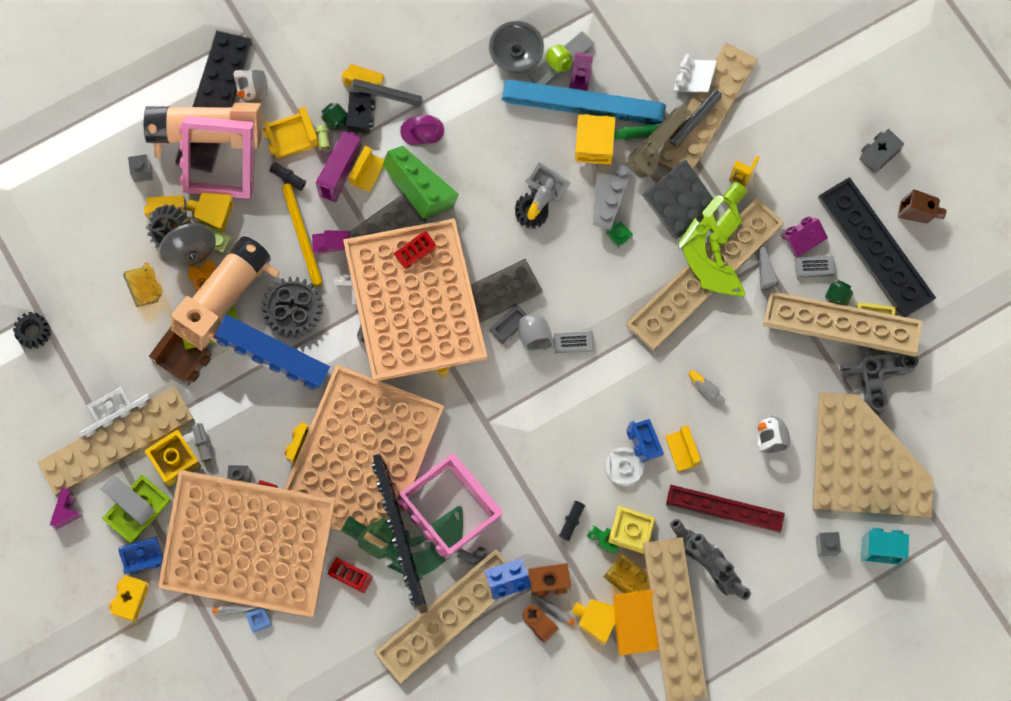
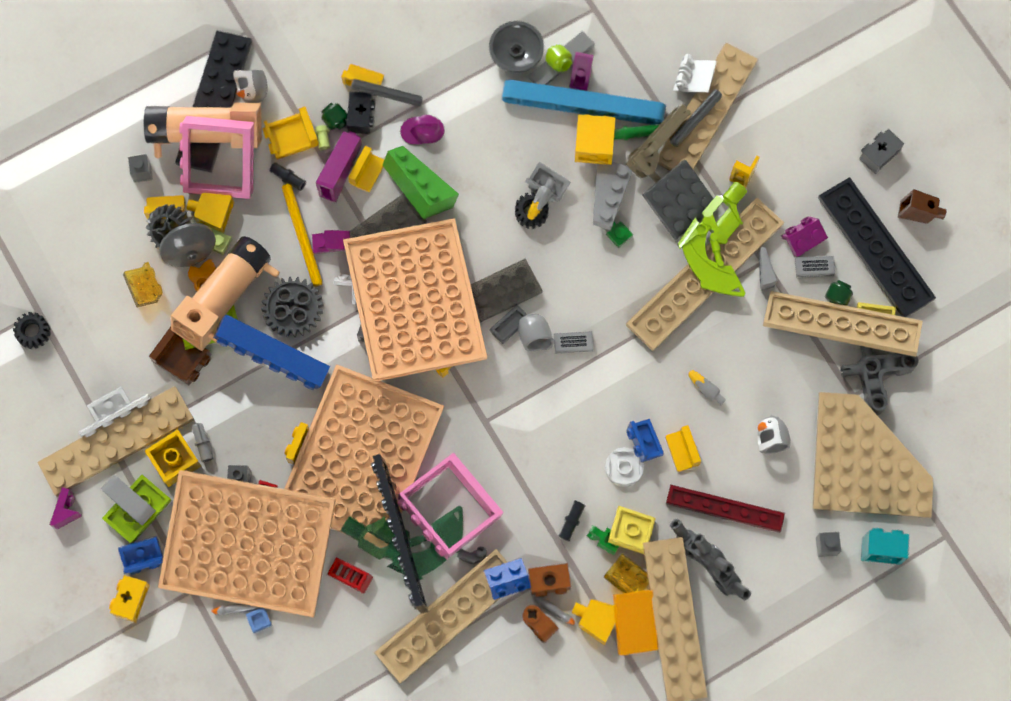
red slope [394,231,436,269] -> none

